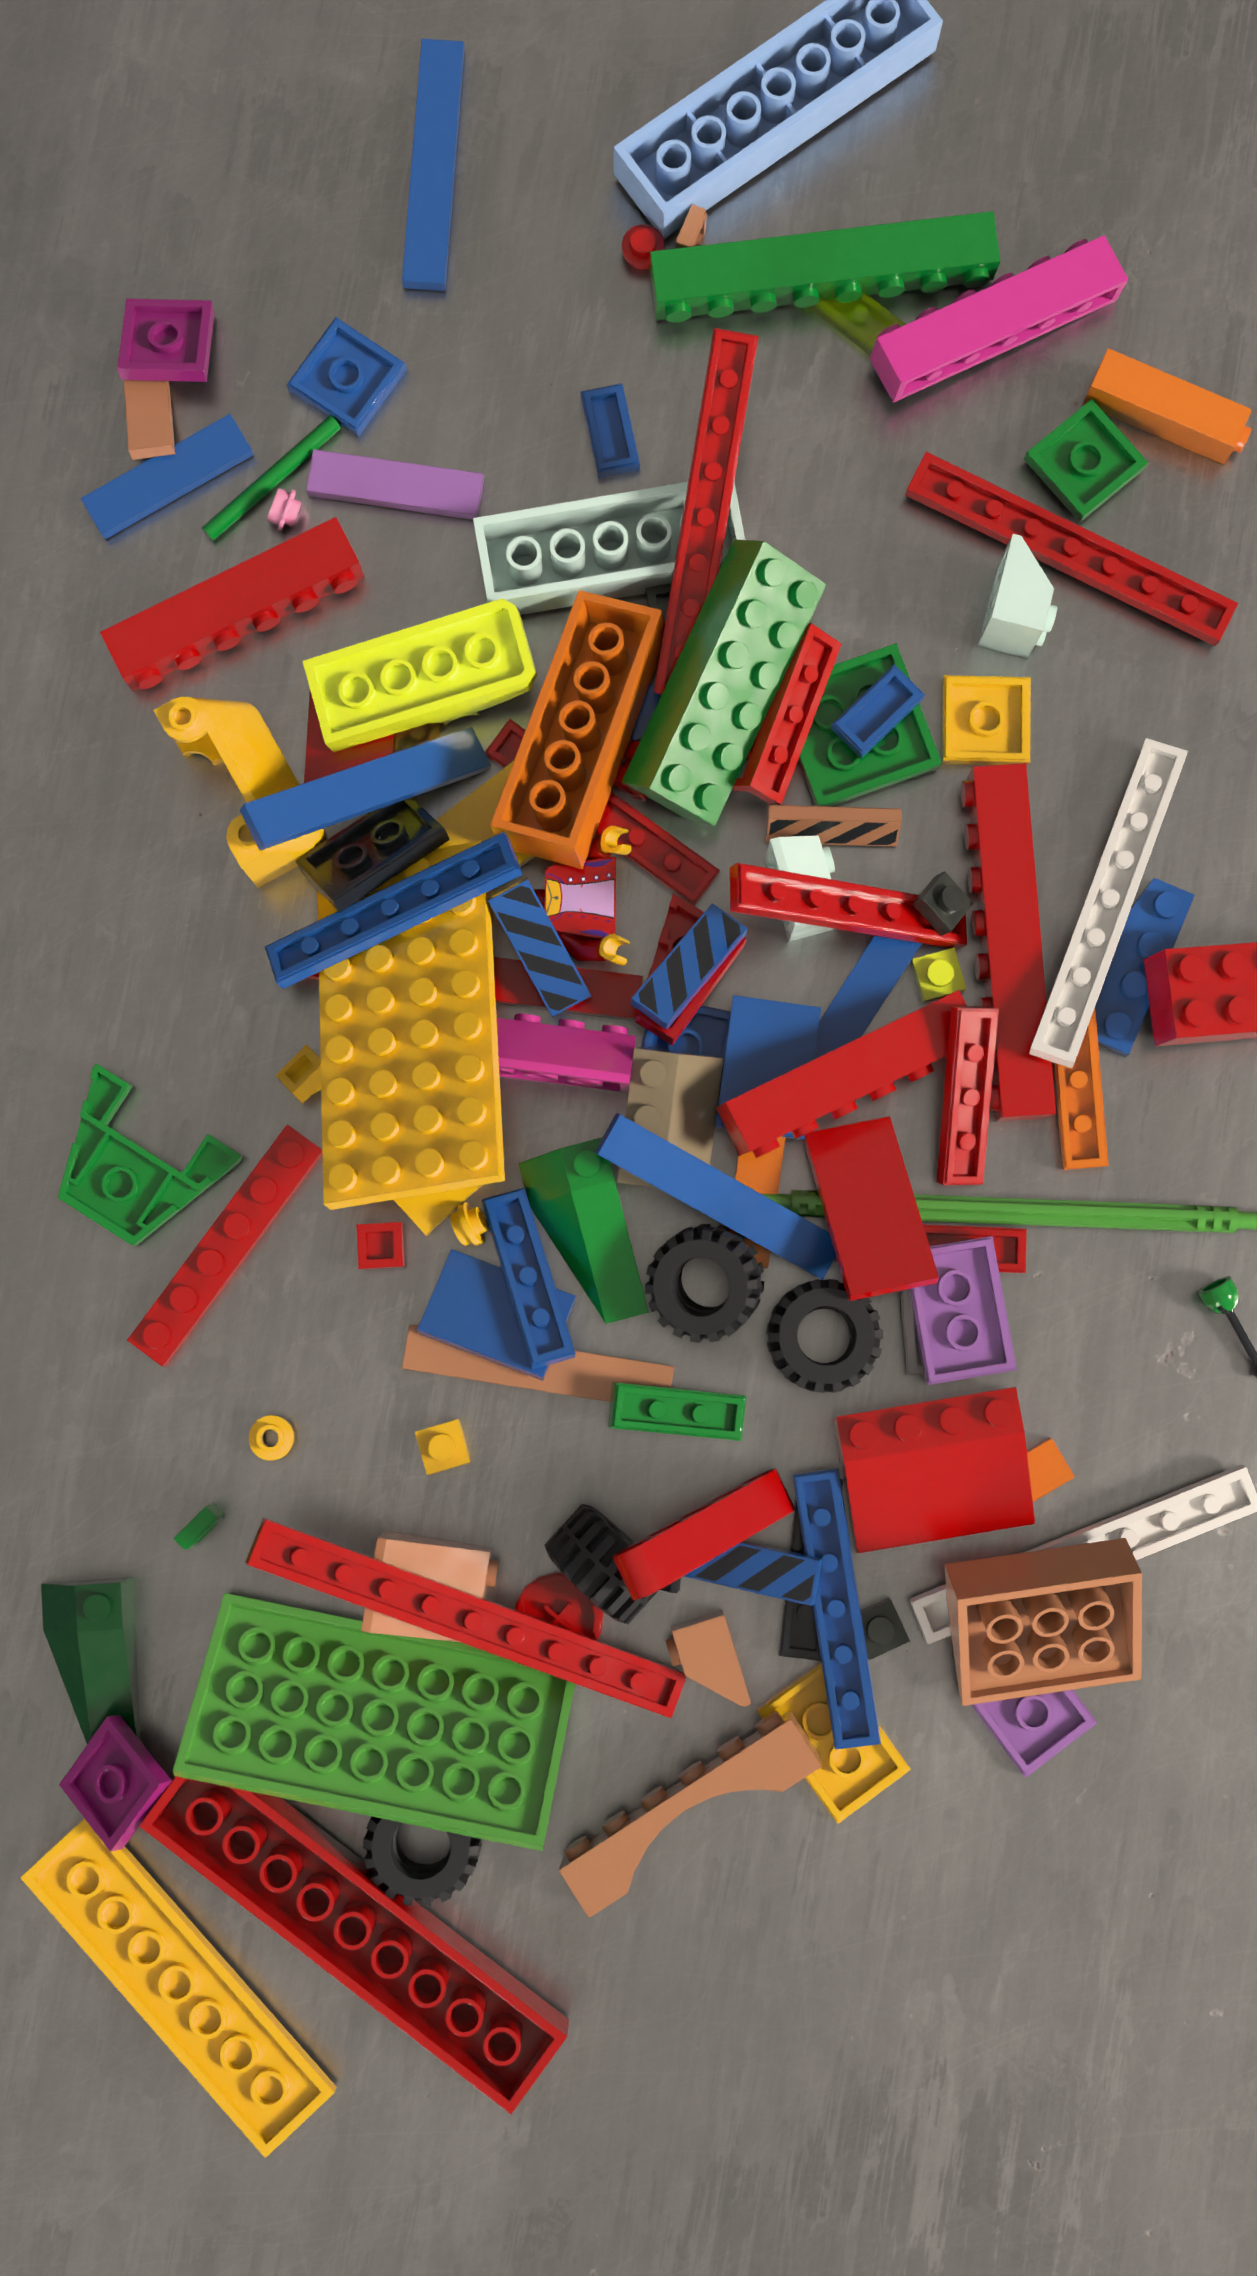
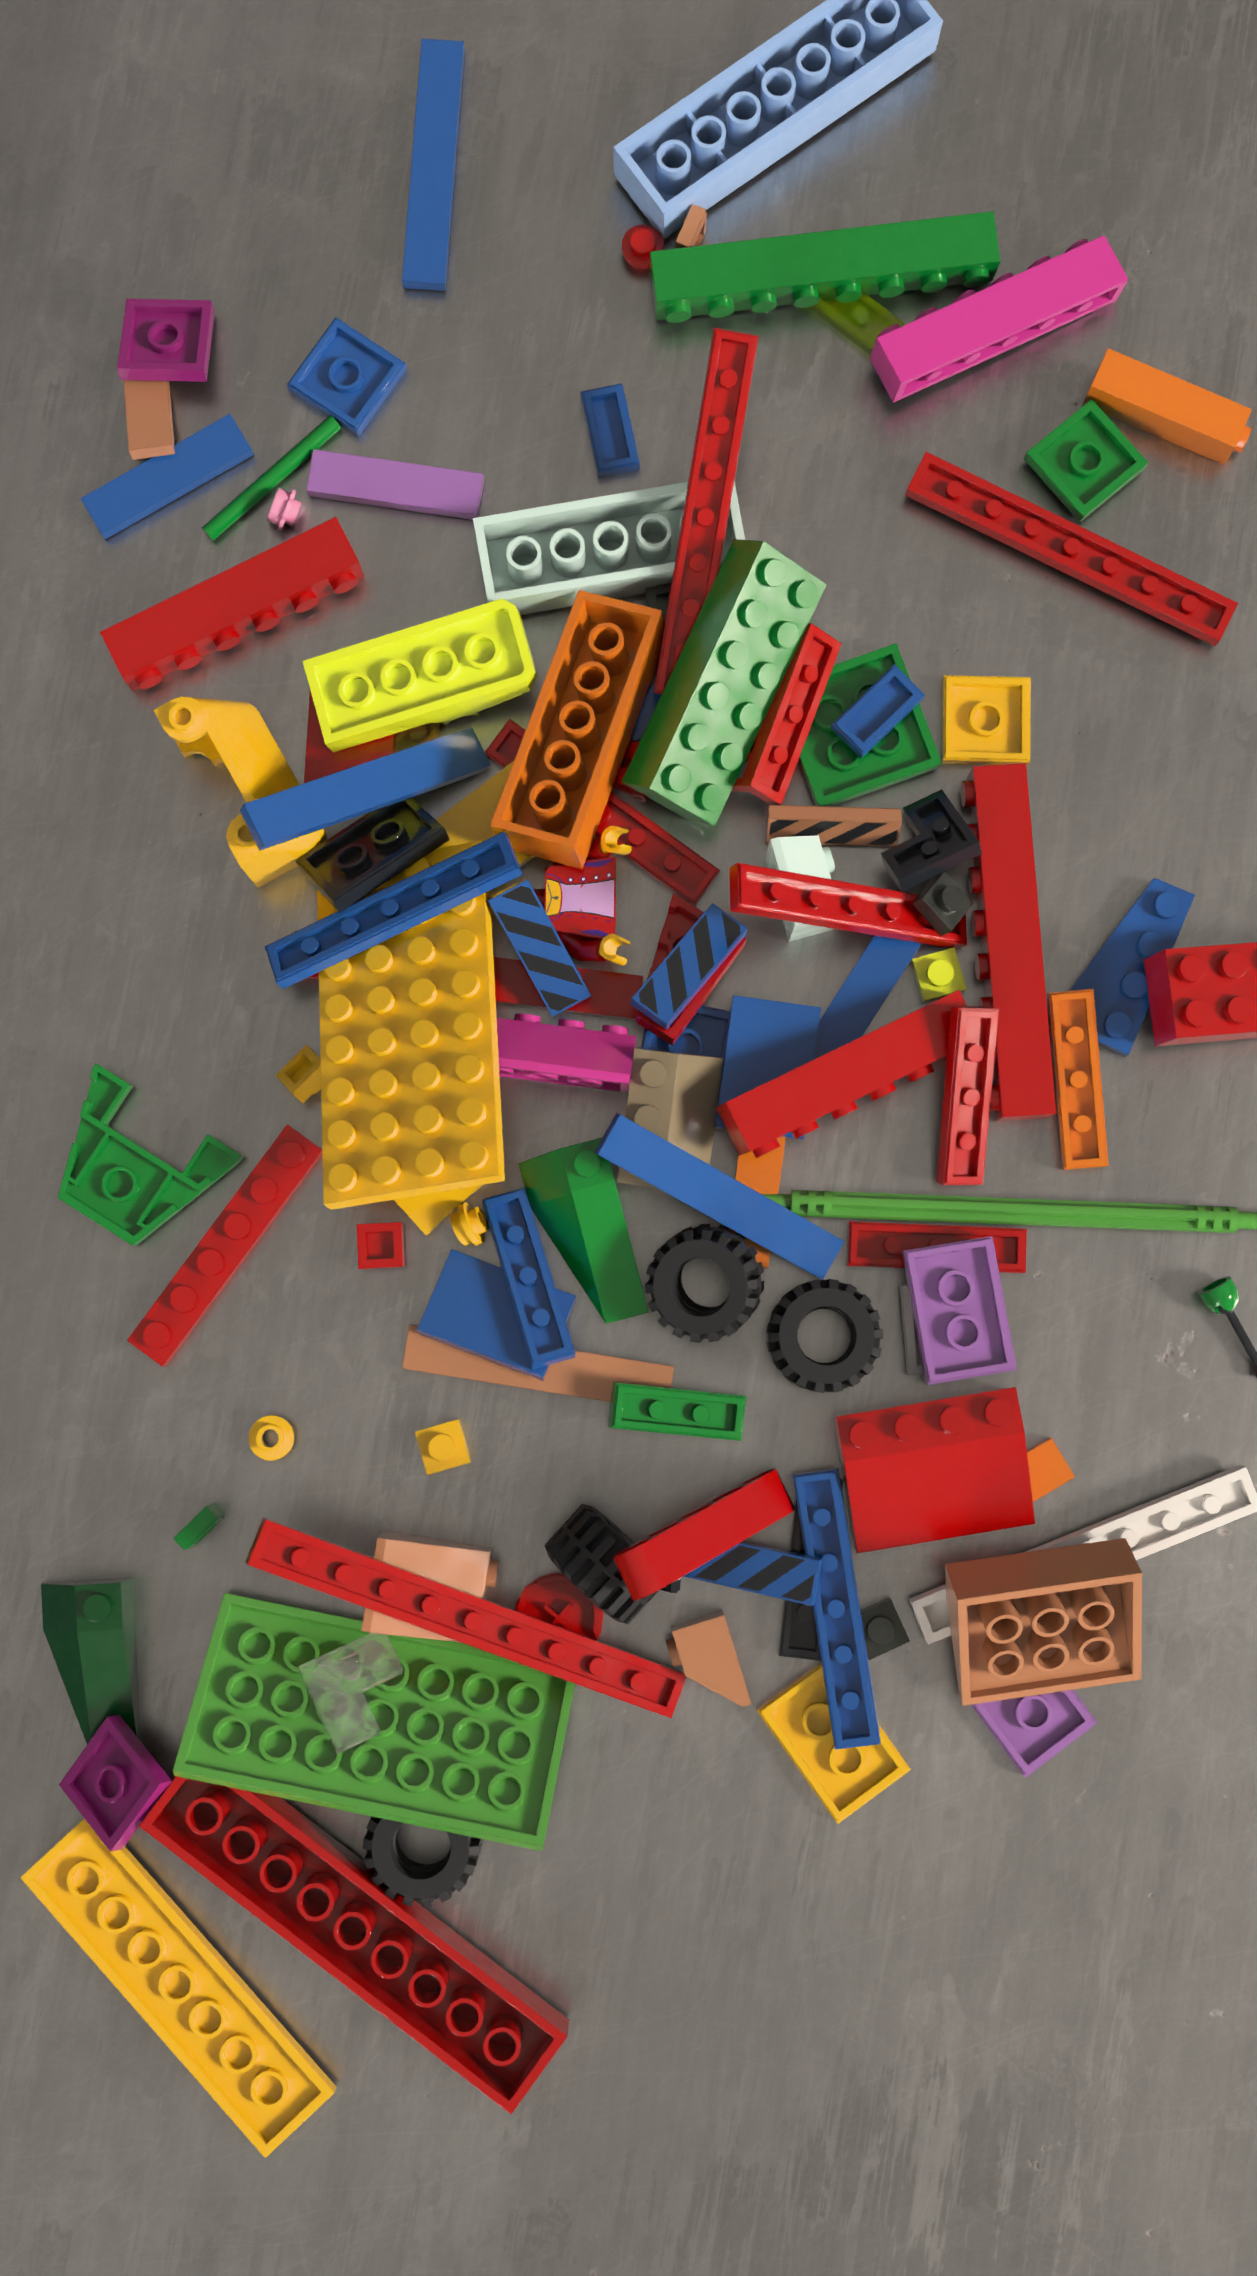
nougat arch [559,1710,822,1918] -> none
red tile [803,1116,939,1301] -> none
light aqua slope [977,534,1057,659] -> none
white plate [1029,738,1188,1068] -> none
none -> clear plate [299,1633,403,1754]
none -> black plate [881,789,982,892]

